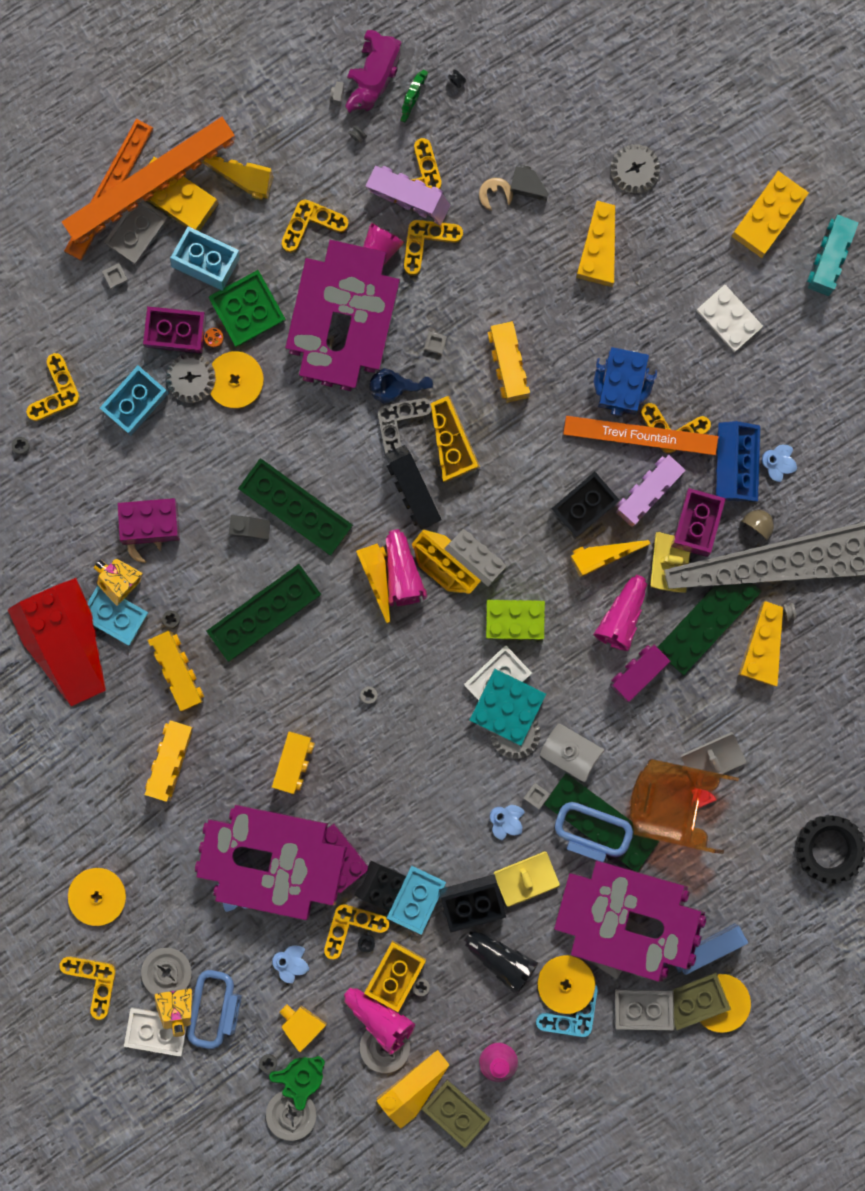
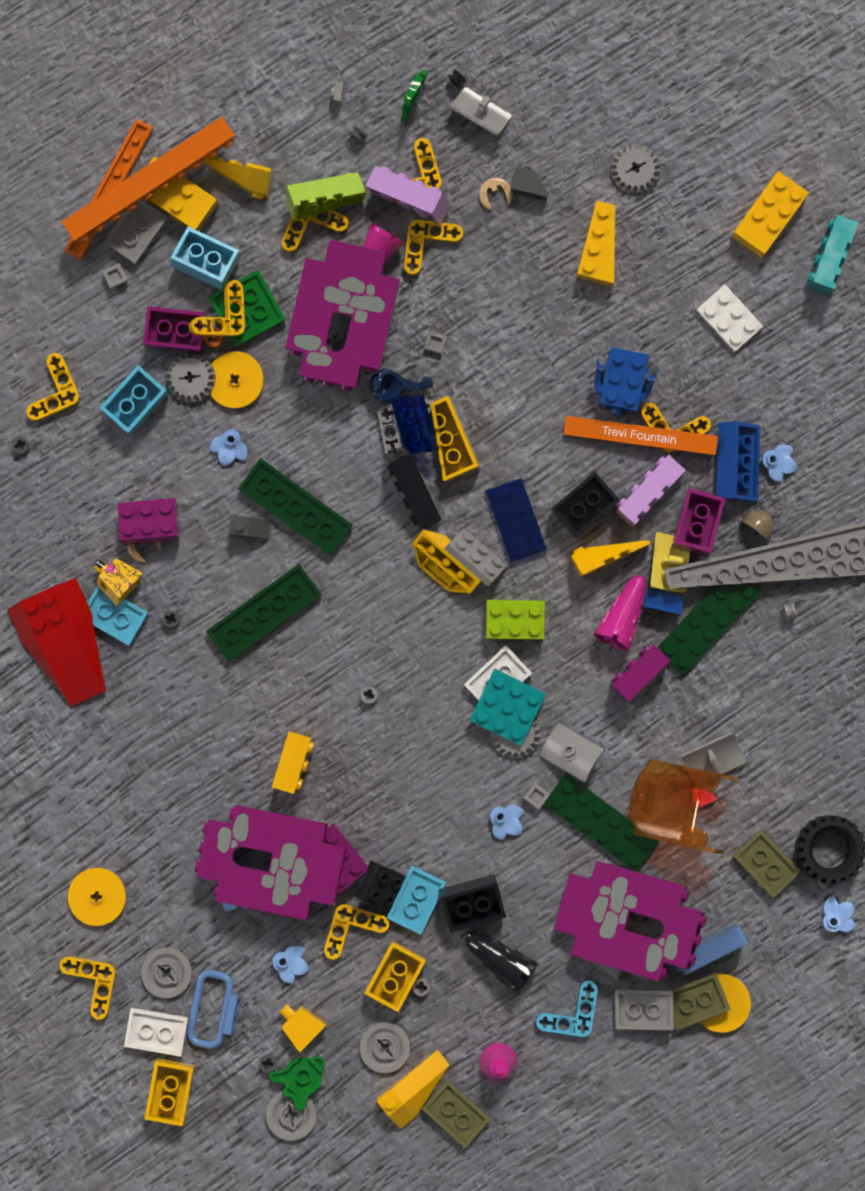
yellow wedge [145,720,194,802] -> none
yellow wedge [147,631,205,712] -> none
yellow torso [155,989,192,1037] -> none
dark pink cone [344,988,415,1055] -> none
magenta animal [345,30,401,114] -> none
yellow wedge [356,543,390,624] -> none
black bush [358,934,375,953] -> none
dark pink cone [386,529,427,606] -> none
yellow wedge [487,321,530,403] -> none
light yellow shield [494,851,560,907] -> none
yellow piece [538,955,596,1014] -> none
medium blue bar [555,802,633,862] -> none
yellow wedge [738,601,783,687] -> none
none -> yellow brick [144,1058,196,1126]
none -> yellow beam [189,280,245,337]
none -> light blue plate [210,429,247,466]
none -> lime wedge [285,172,366,222]
none -> clear blue plate [391,394,438,454]
none -> light grey shield [449,86,512,136]
none -> clear blue plate [485,478,547,563]
none -> blue panel [642,589,684,616]
none -> olive plate [733,829,801,898]
none -> light blue plate [822,896,856,932]

